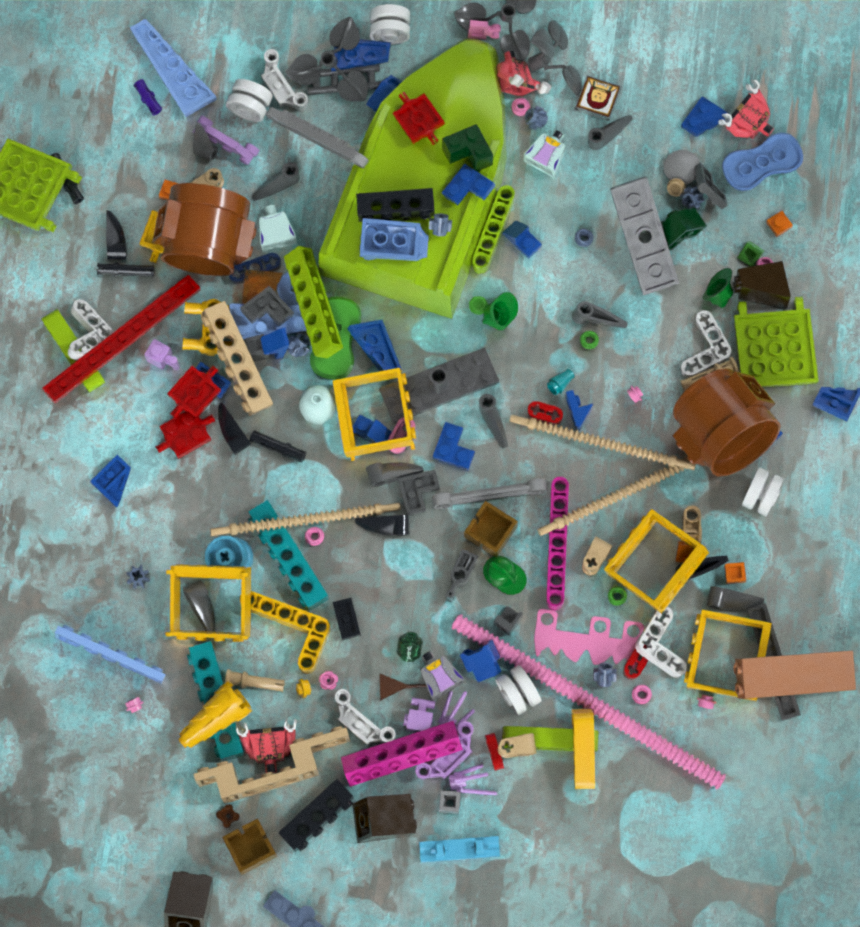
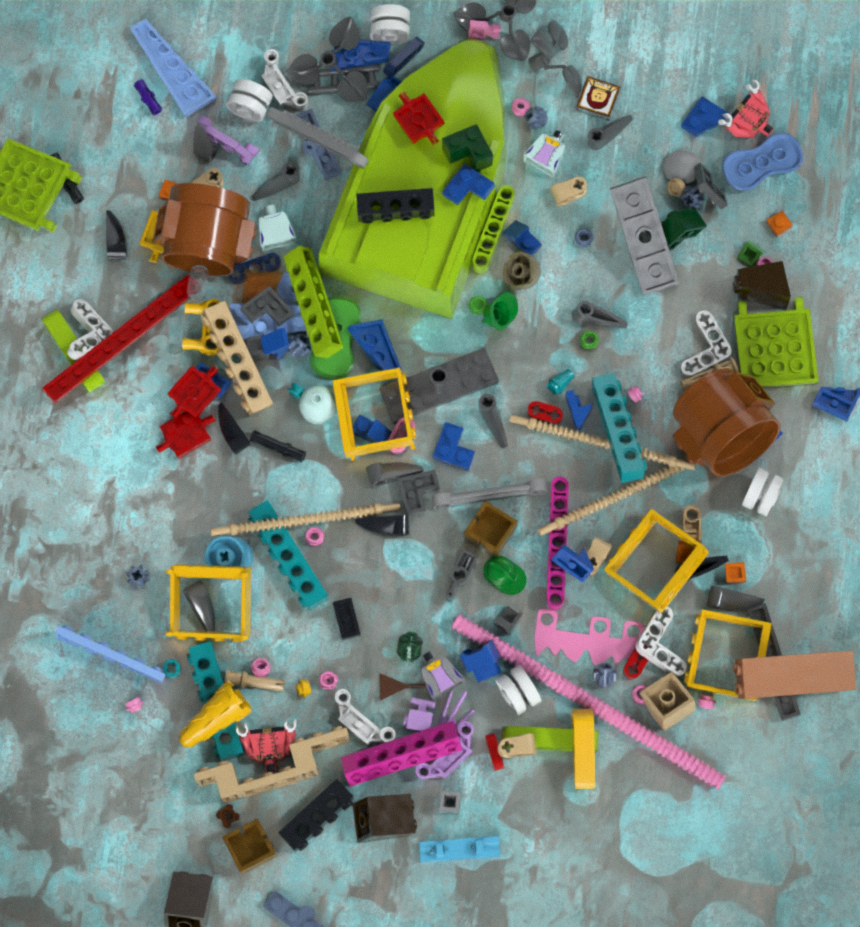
blue wing [90,455,131,508] -> none
black pin [97,262,155,277] -> none
lavender brick [144,339,180,370] -> none
yellow beam [240,591,331,674] -> none
medium blue slope [360,218,429,261] -> none
sand blue gear [429,213,452,236] -> none
lavender plant [449,764,497,795] -> none
coral torso [497,51,552,97] -> none
bright green plate [608,586,627,606] -> none
green piece [703,268,734,308] -> none
none -> teal bush [163,659,181,678]
none -> clear plate [187,265,209,302]
none -> bright pink plate [251,658,271,677]
none -> teal bush [287,382,305,400]
none -> sand blue hinge [296,108,342,181]
none -> dark blue beam [383,36,425,78]
none -> dark tan cylinder [503,252,541,290]
none -> tan piece [550,176,587,206]
none -> blue slope [552,544,594,583]
none -> teal brick [592,373,647,483]
none -> tan slope [640,672,696,731]

